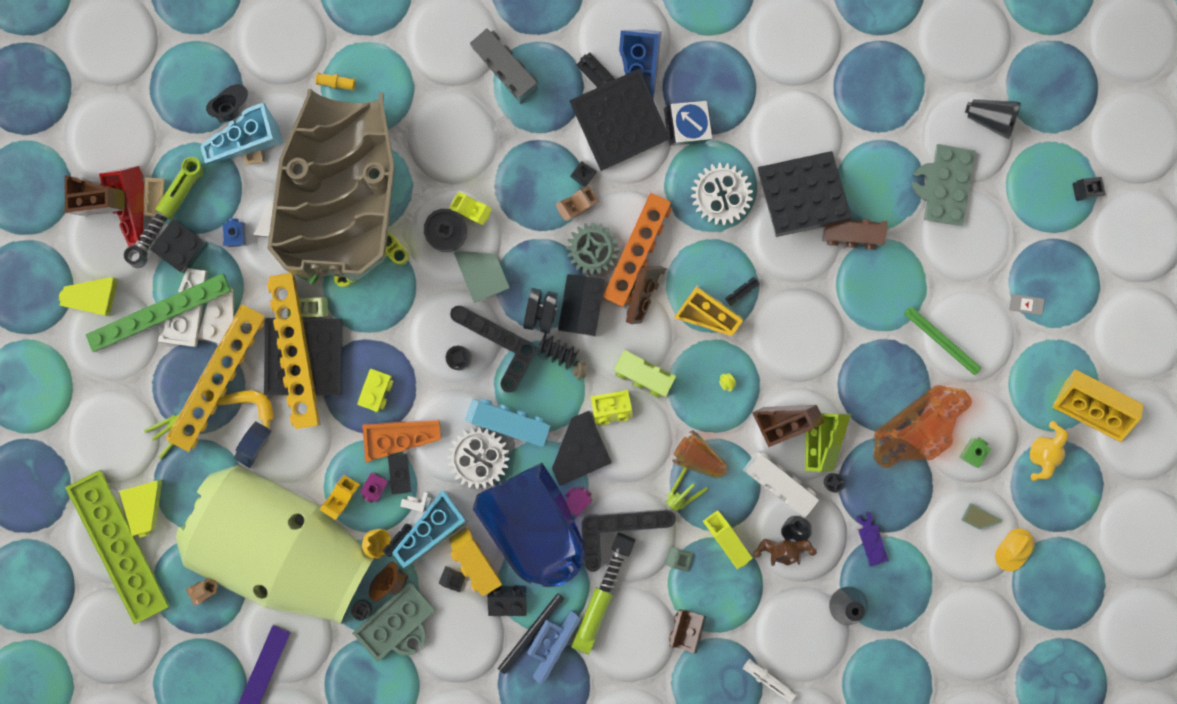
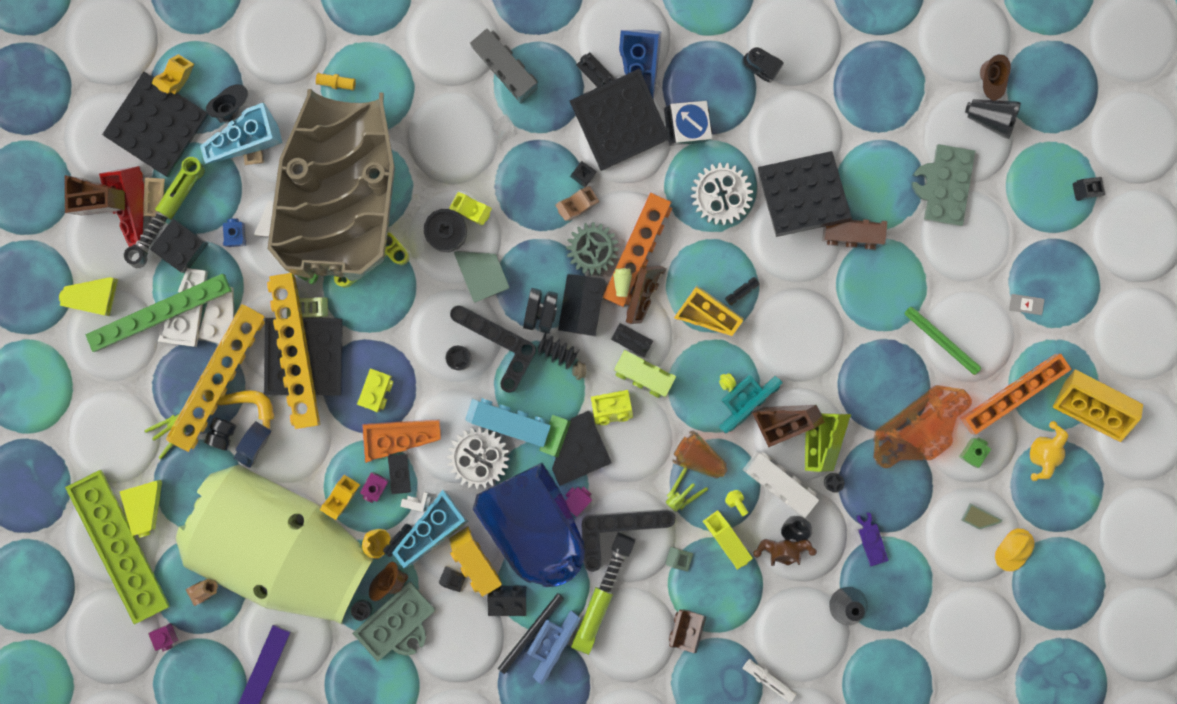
none -> black plate [102,71,208,177]
none -> magenta brick [148,623,178,652]
none -> yellow brick [152,54,194,94]
none -> black wheel [204,417,237,451]
none -> bright green tile [539,415,571,457]
none -> black hinge [611,323,653,357]
none -> yellowish green cone [613,268,632,297]
none -> teal bracket [719,375,783,434]
none -> neon yellow plate [725,490,749,517]
none -> black piece [742,47,784,83]
none -> orange brick [960,353,1072,435]
none -> reddish brown piece [980,54,1011,100]

